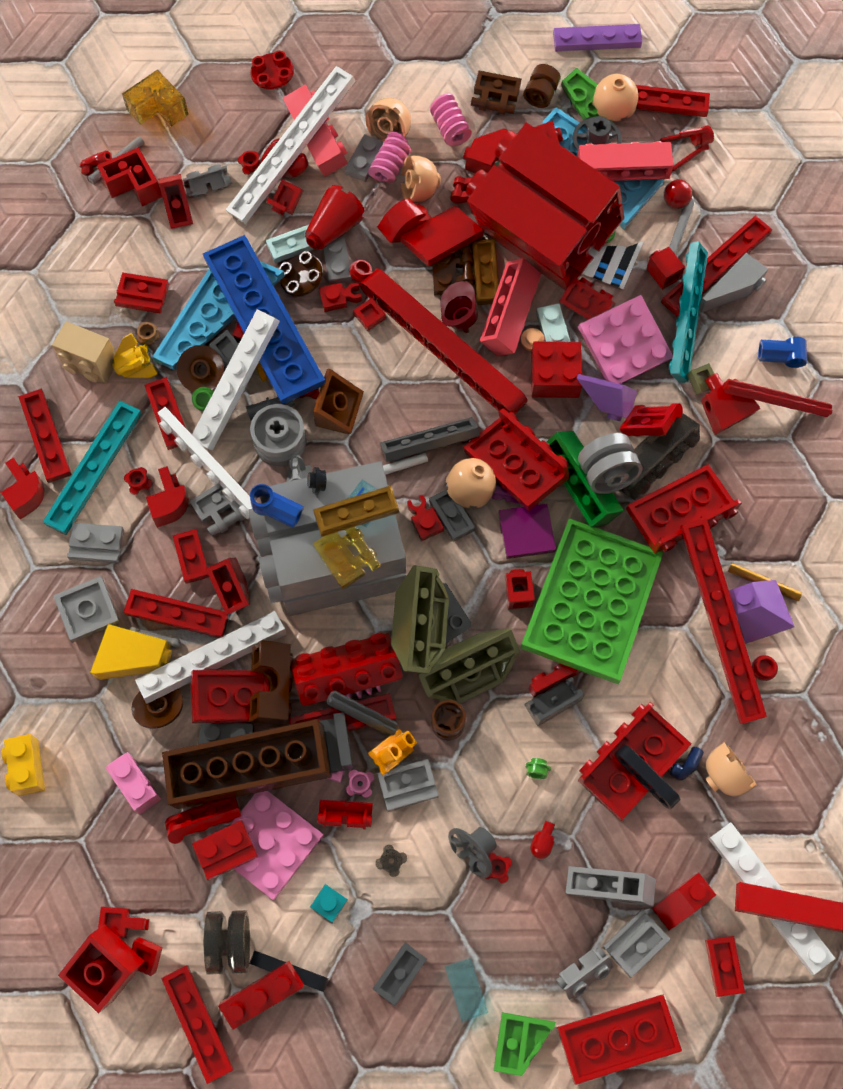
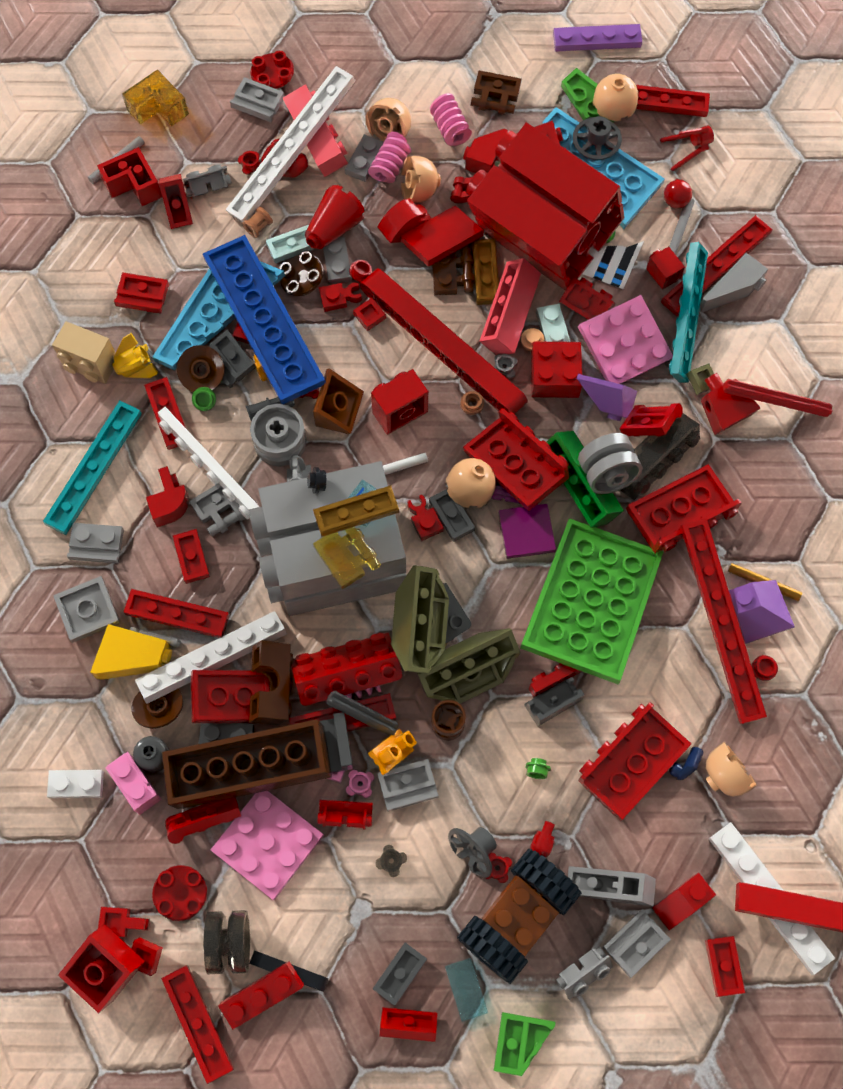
red brick [0,458,45,519] -> none
yellow brick [1,734,45,796] -> none
red plate [18,388,72,483] -> none
red arm [79,150,112,176] -> none
red plate [124,467,153,495] -> none
medium nougat plate [136,322,160,345] -> none
white plate [192,309,280,451] -> none
red plate [192,820,258,881] -> none
red slope [206,557,250,615] -> none
blue piece [250,484,304,528] -> none
red bracket [266,179,304,216] -> none
teal plate [310,884,348,923] -> none
dark grey plate [380,417,480,462] -> none
dark red piece [440,281,478,333] -> none
red brick [505,569,535,610] -> none
reddish brown wheel [523,64,561,108] -> none
red plate [557,994,682,1085] -> none
coral brick [577,141,674,181] -> none
black beam [614,744,681,810] -> none
blue piece [758,337,807,368] -> none
none -> white plate [47,770,104,798]
none -> dark grey head [133,736,169,773]
none -> red dish [152,865,207,921]
none -> light grey plate [230,77,285,122]
none -> nougat bush [242,207,273,238]
none -> red brick [371,369,429,435]
none -> red plate [379,1007,438,1042]
none -> plate [457,848,582,984]
none -> nougat plate [460,391,484,415]
none -> light grey plate [494,354,517,379]

